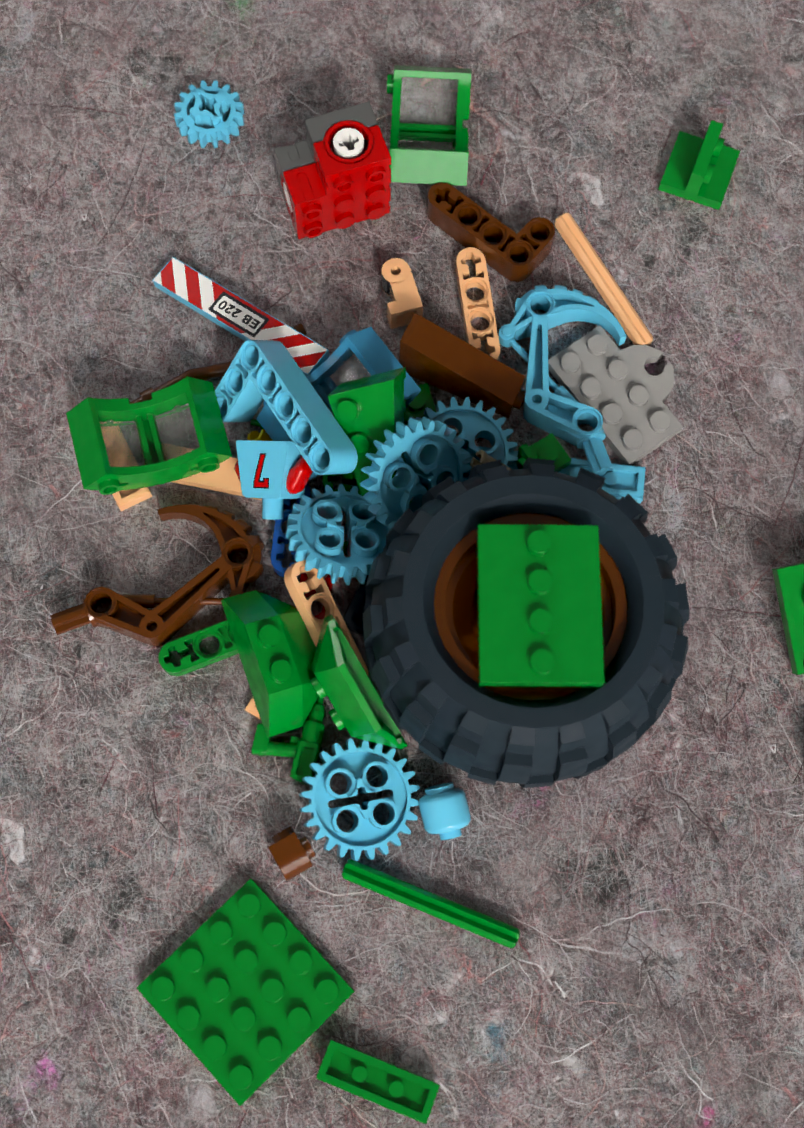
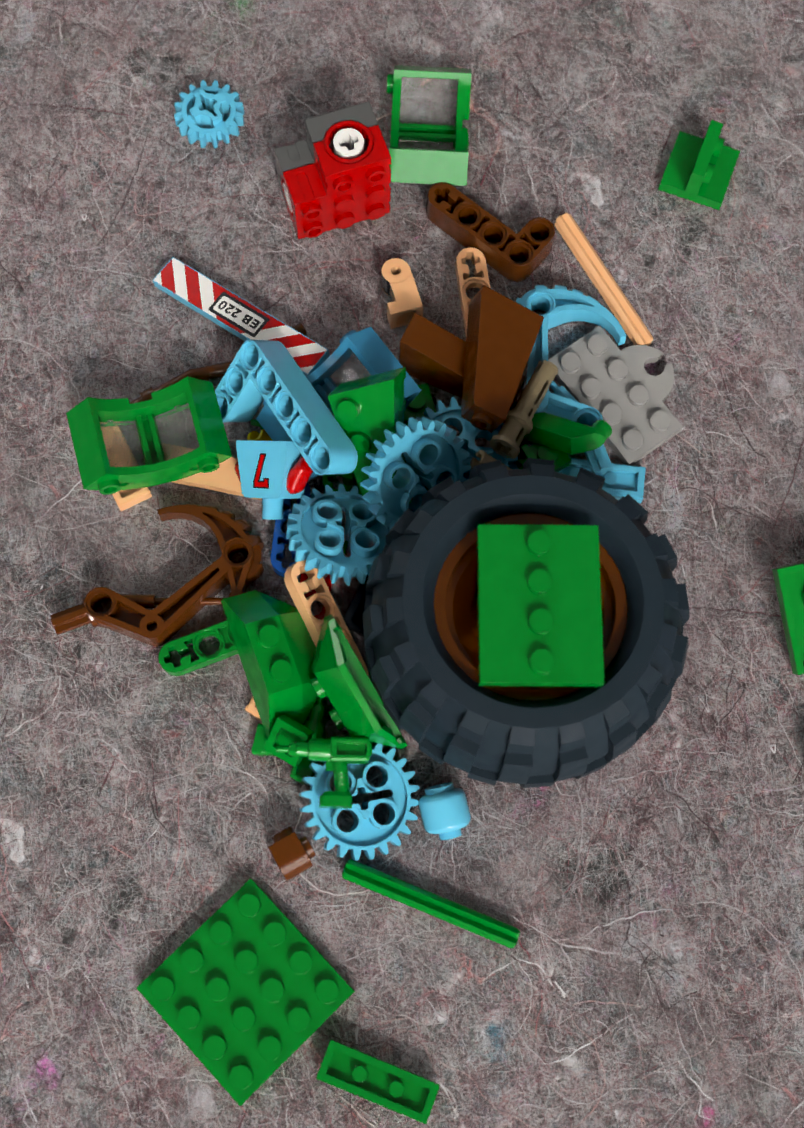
none -> green plate [264,714,314,767]
none -> green piece [277,737,372,809]
none -> reddish brown slope [461,285,544,433]
none -> dark tan pin [489,360,558,459]
none -> green piece [523,412,612,455]

